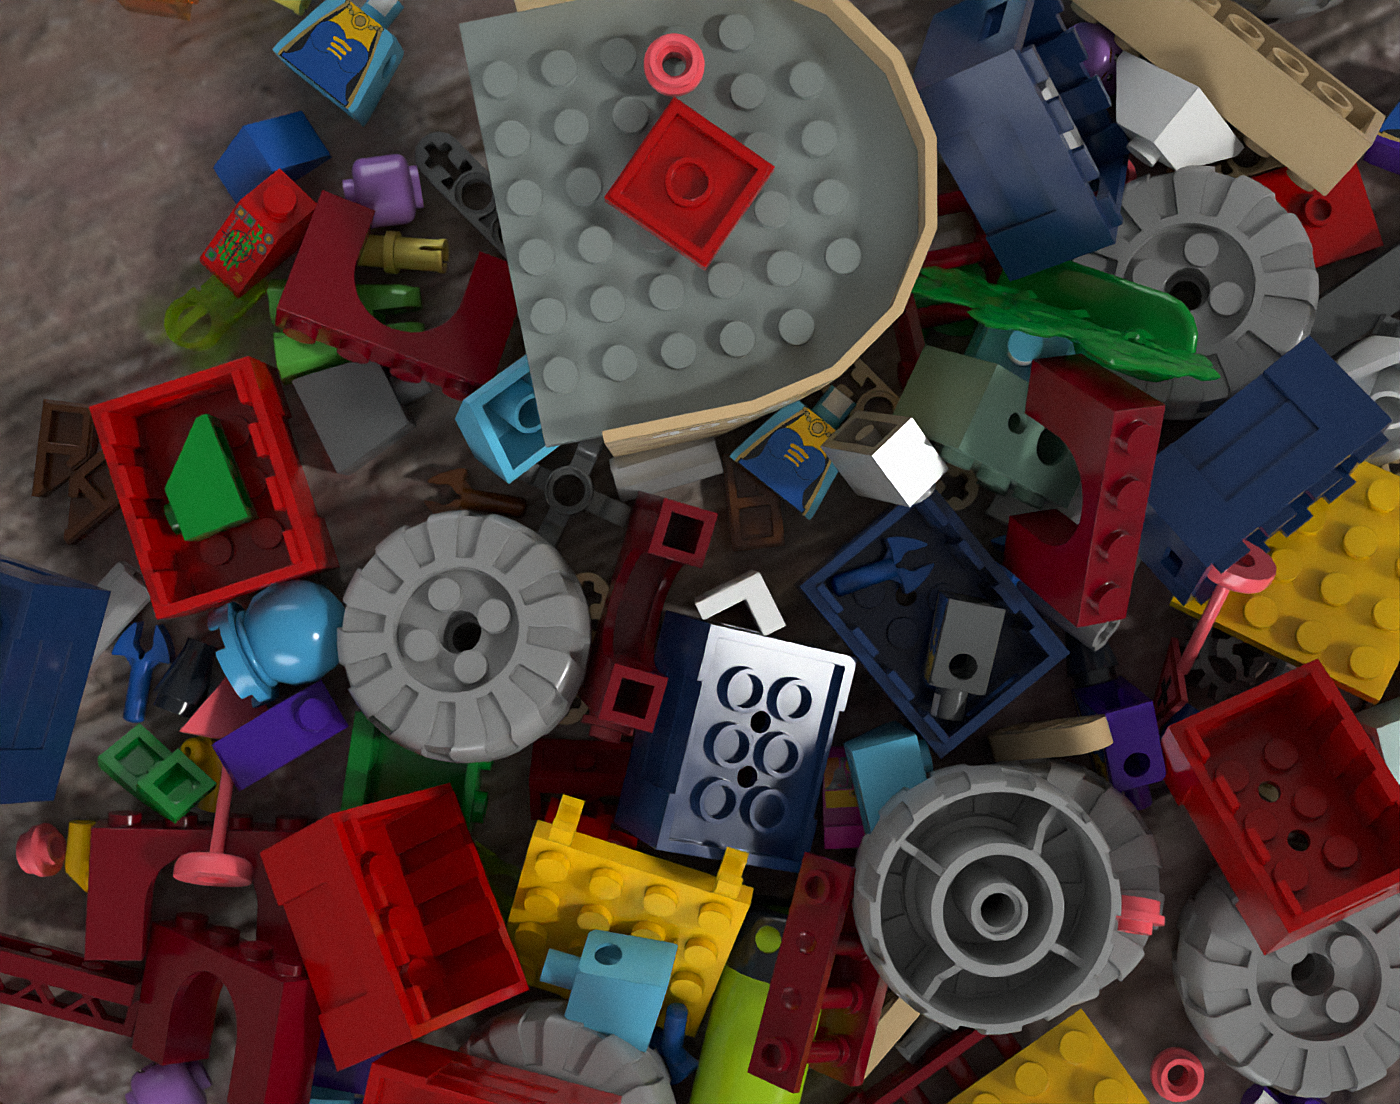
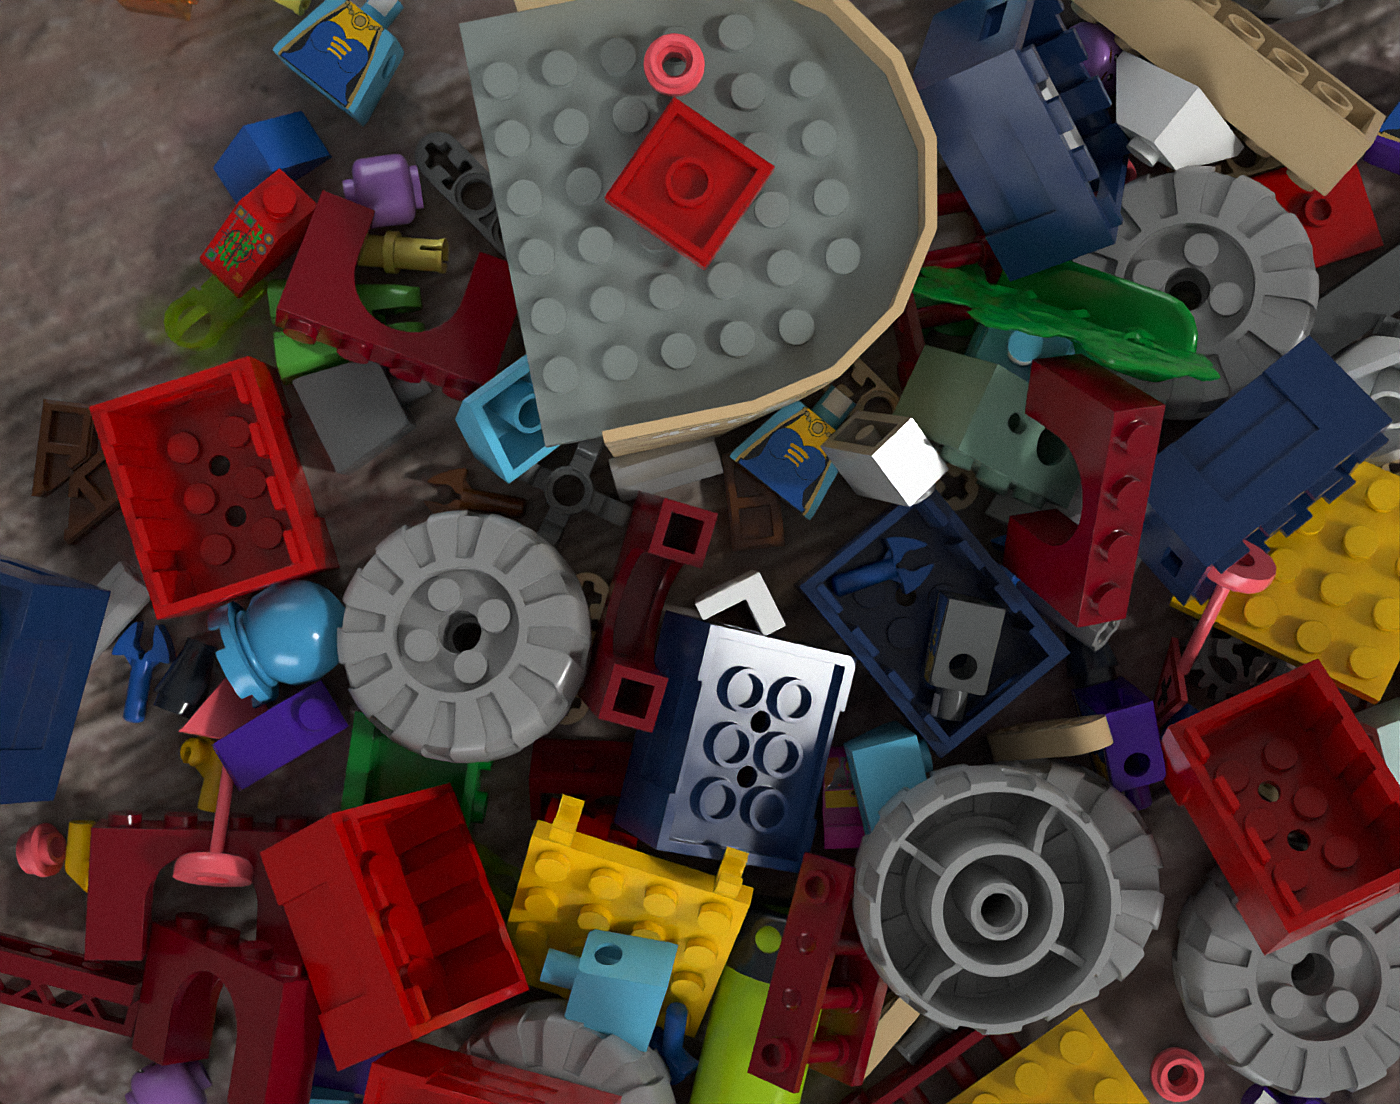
green slope [98,723,217,823] -> none
green slope [164,414,259,541] -> none
coral plate [581,710,634,744] -> none
coral plate [1115,895,1165,936] -> none

